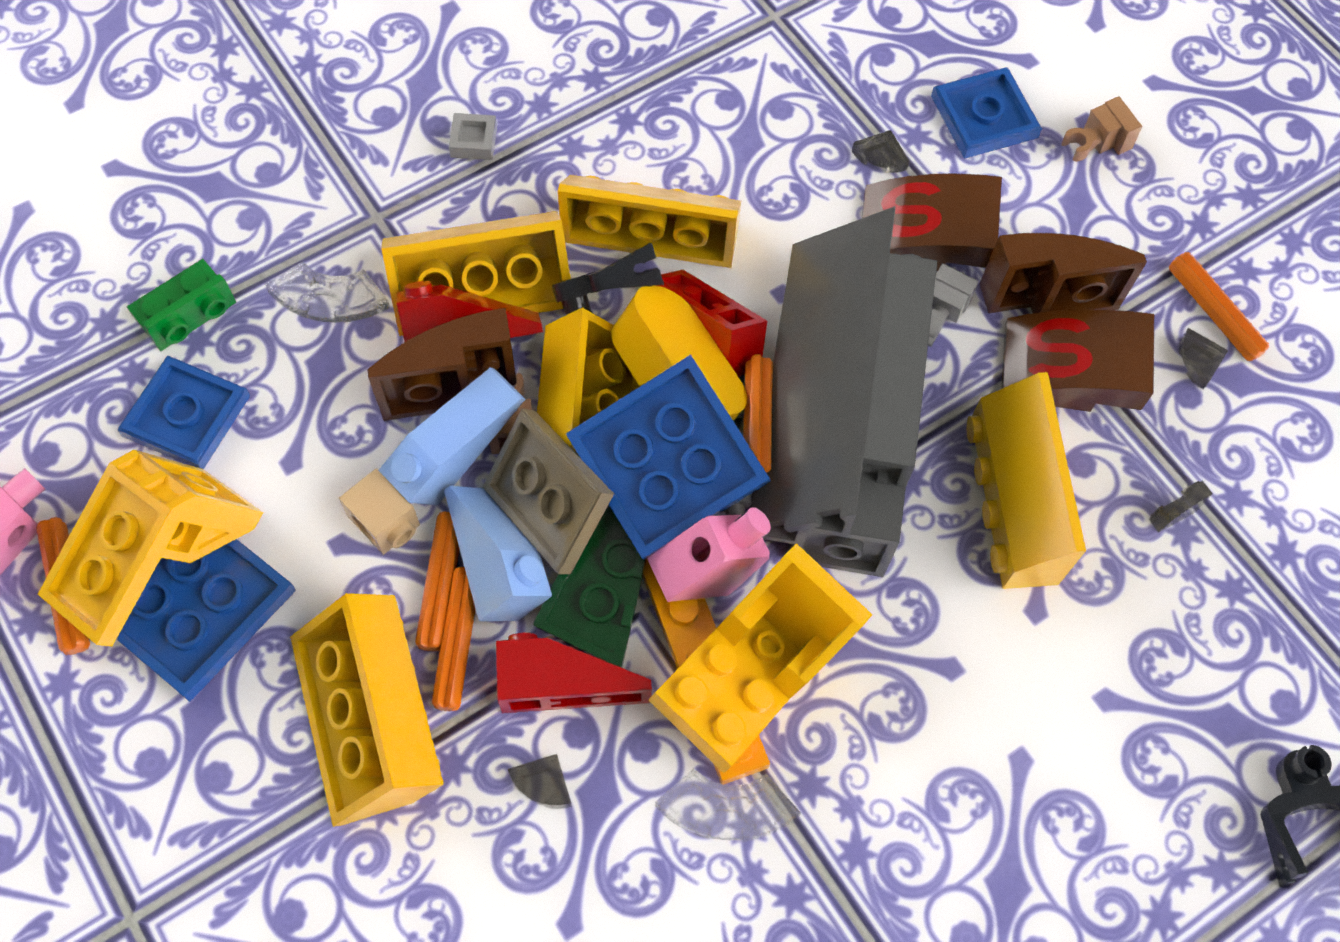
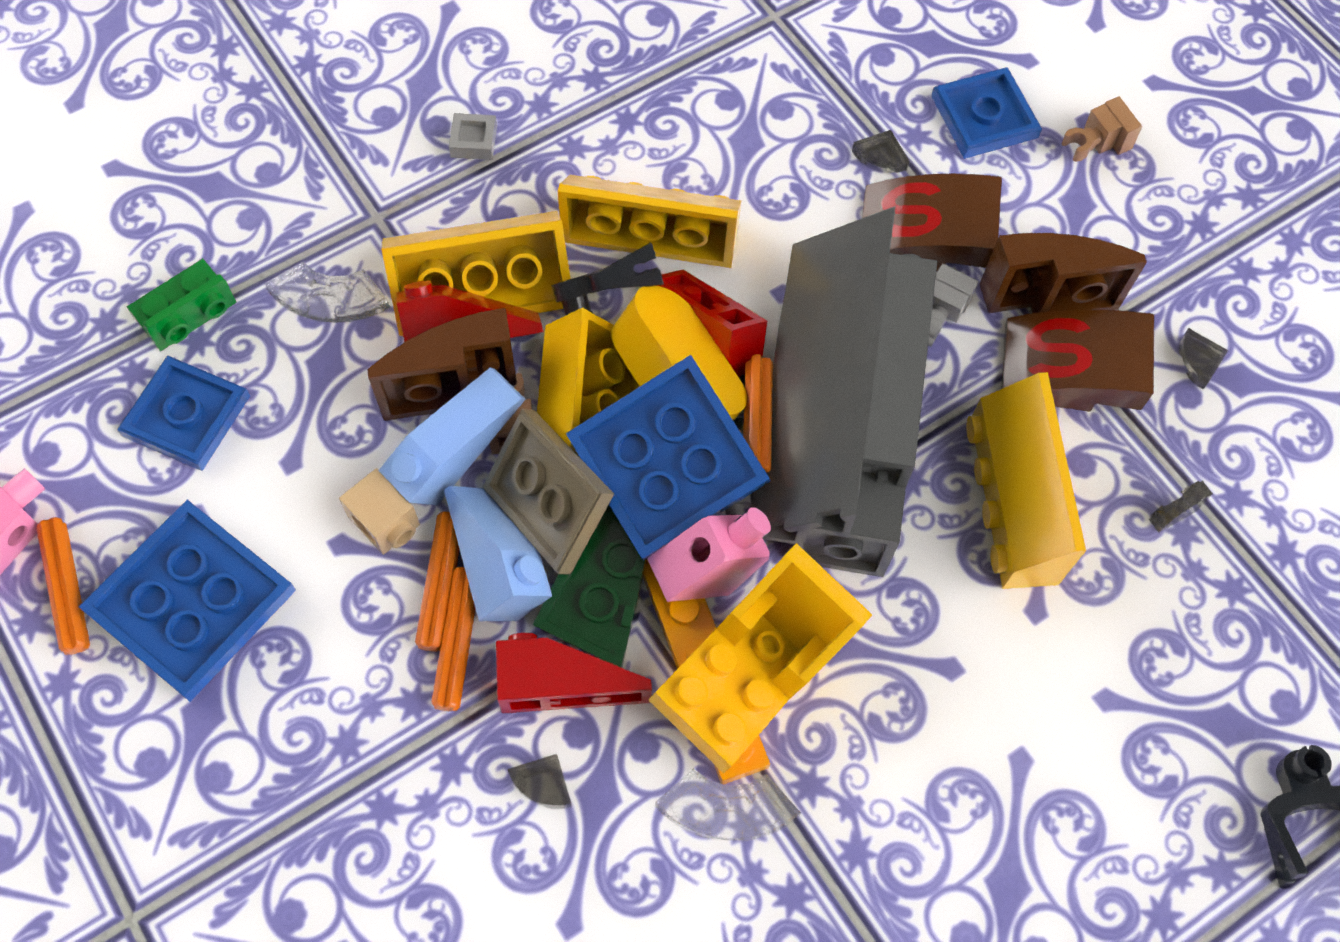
yellow bracket [37,450,264,647] -> none
yellow slope [290,593,444,827] -> none
orange axle [1169,252,1269,362] -> none

